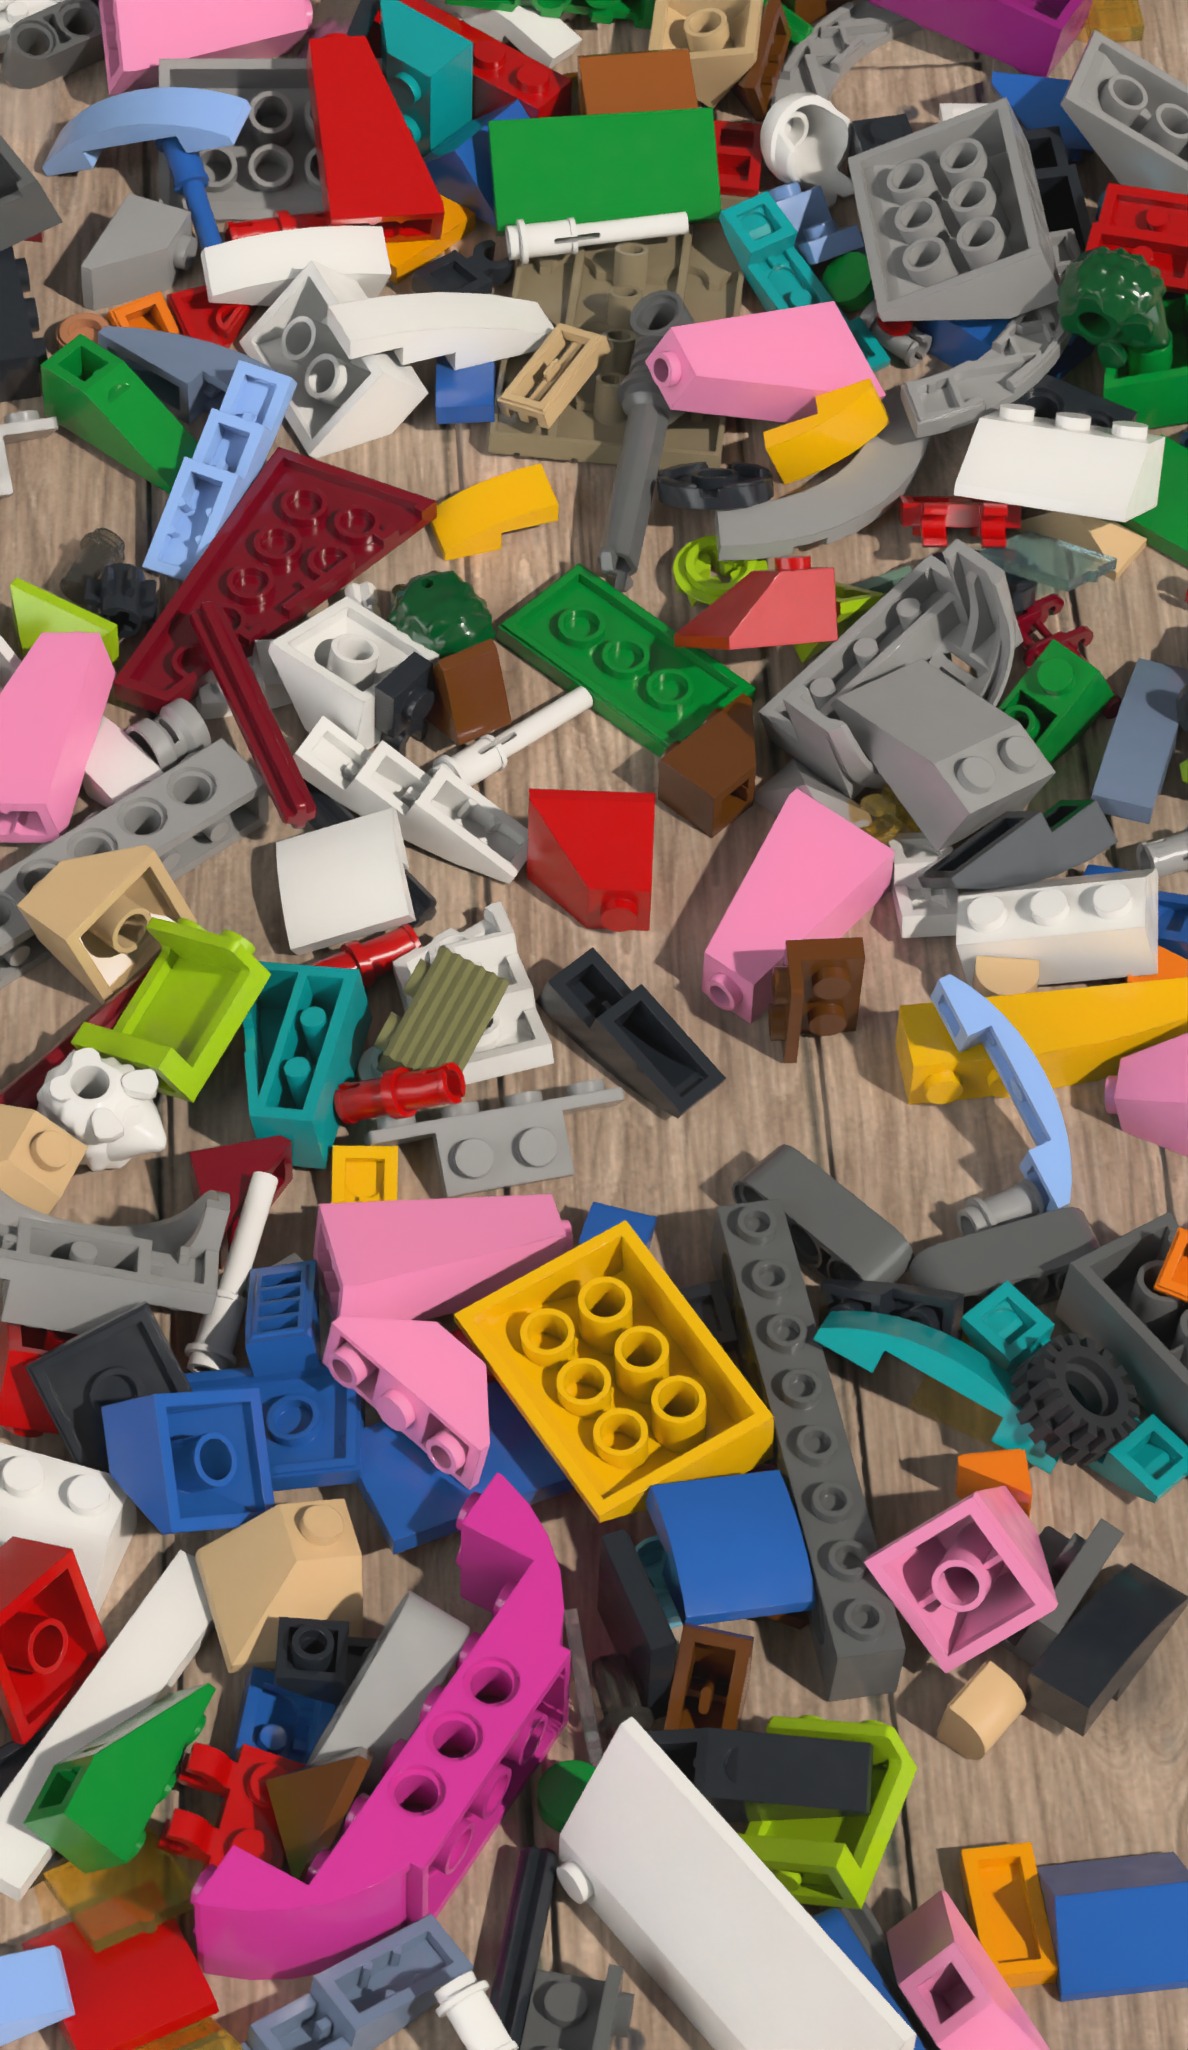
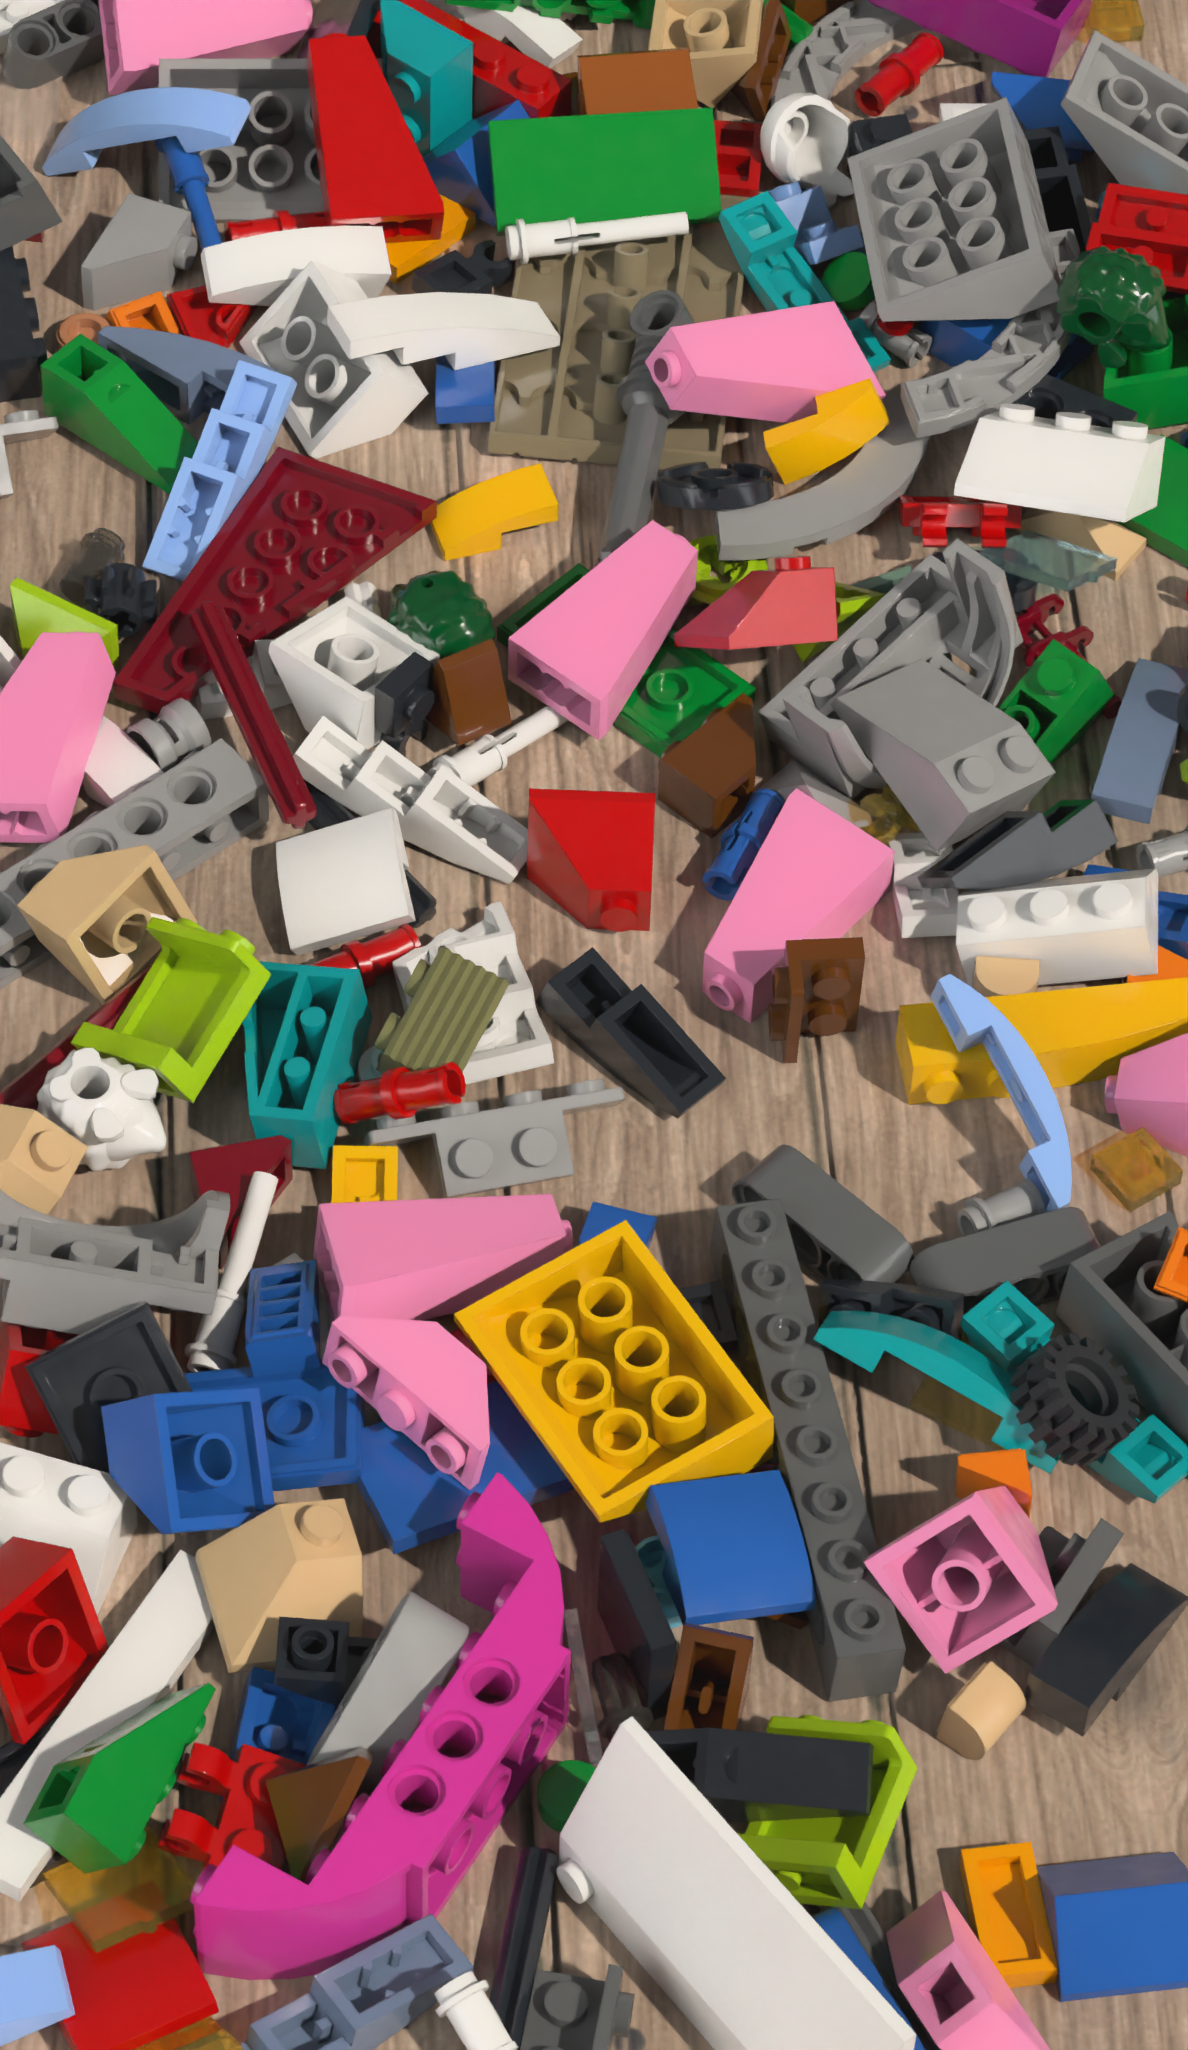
tan tile [497,323,611,429] -> none
none -> bright pink slope [508,520,698,741]
none -> blue pin [702,788,785,901]
none -> red pin [855,32,944,117]
none -> clear yellow tile [1090,1127,1183,1212]

